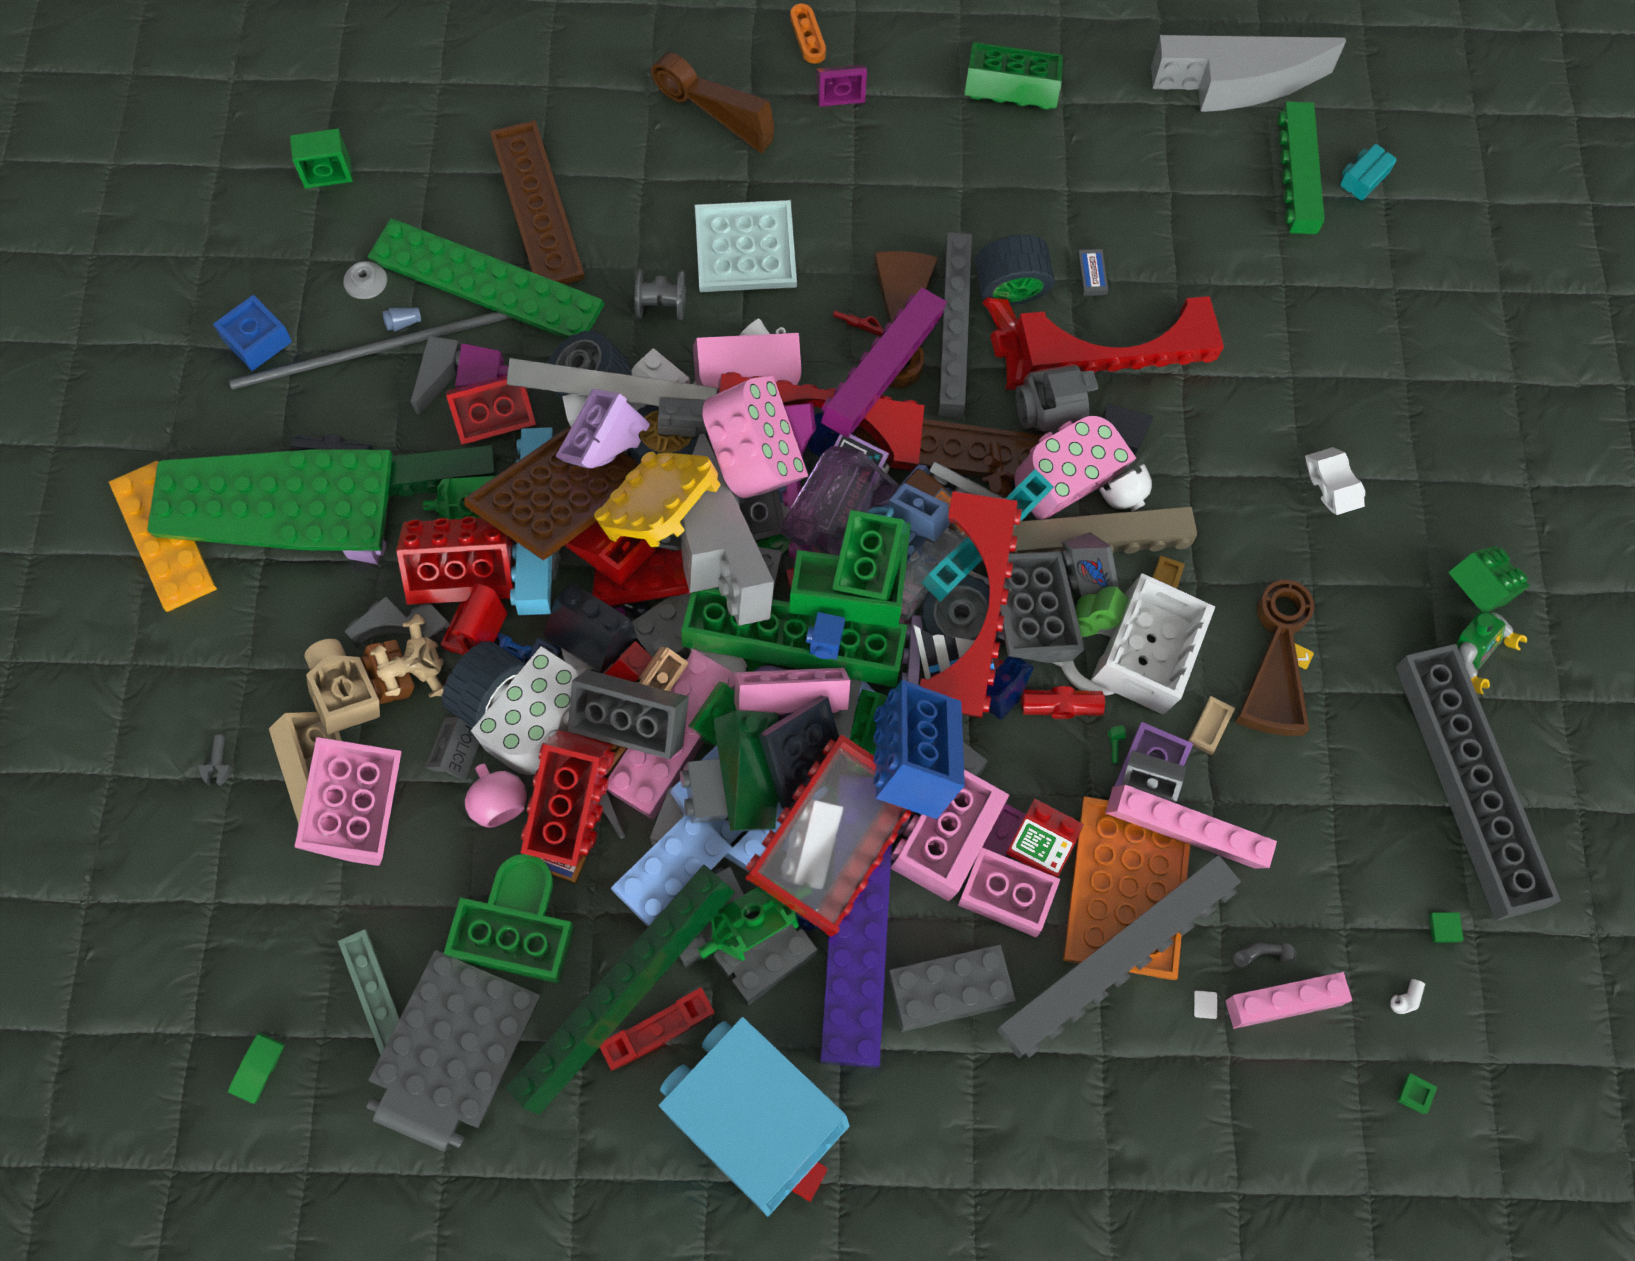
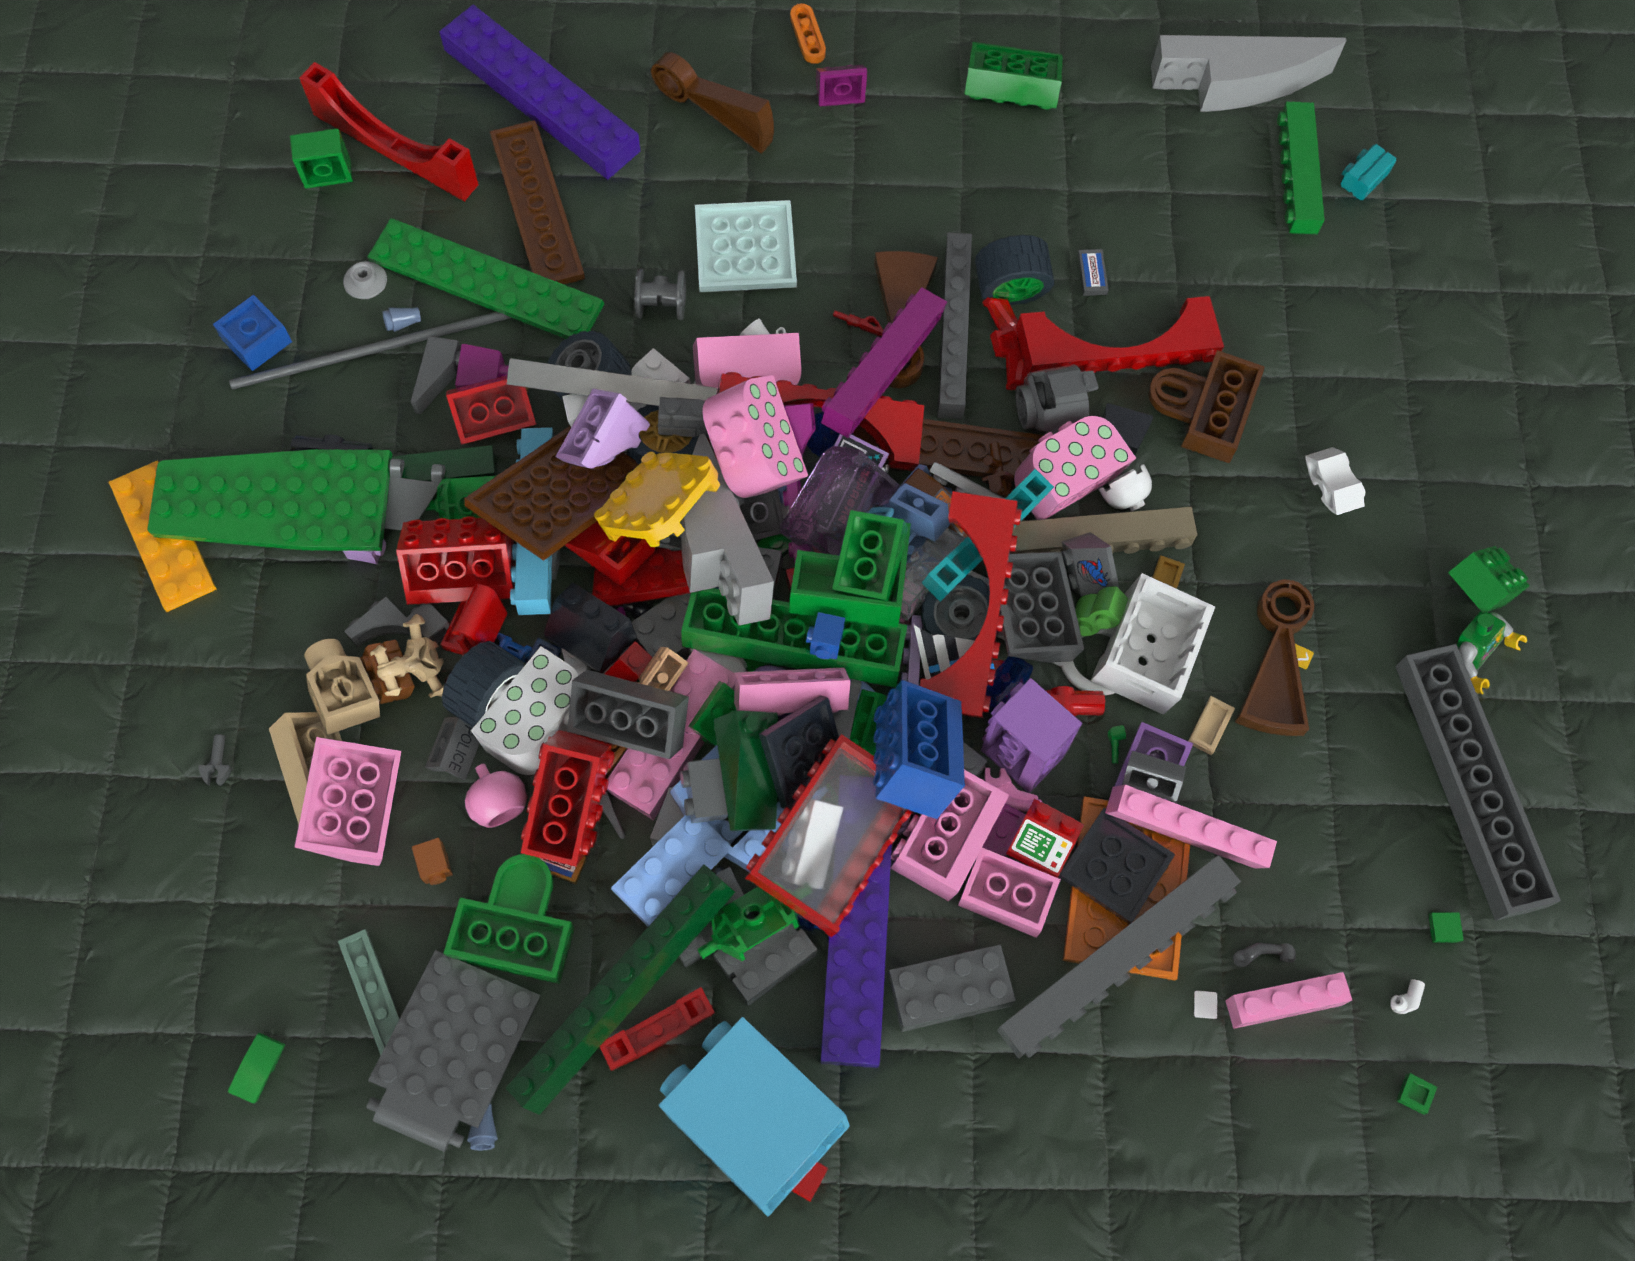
none -> red arch [299,62,479,201]
none -> dark grey flag [385,459,446,530]
none -> dark orange brick [412,838,453,885]
none -> dark purple brick [439,5,641,180]
none -> sand blue cone [467,1104,498,1150]
none -> medium lavender brick [981,678,1082,793]
none -> bright pink piece [984,768,1042,812]
none -> black plate [1058,808,1175,925]
none -> reddish brown brick [1148,350,1265,463]

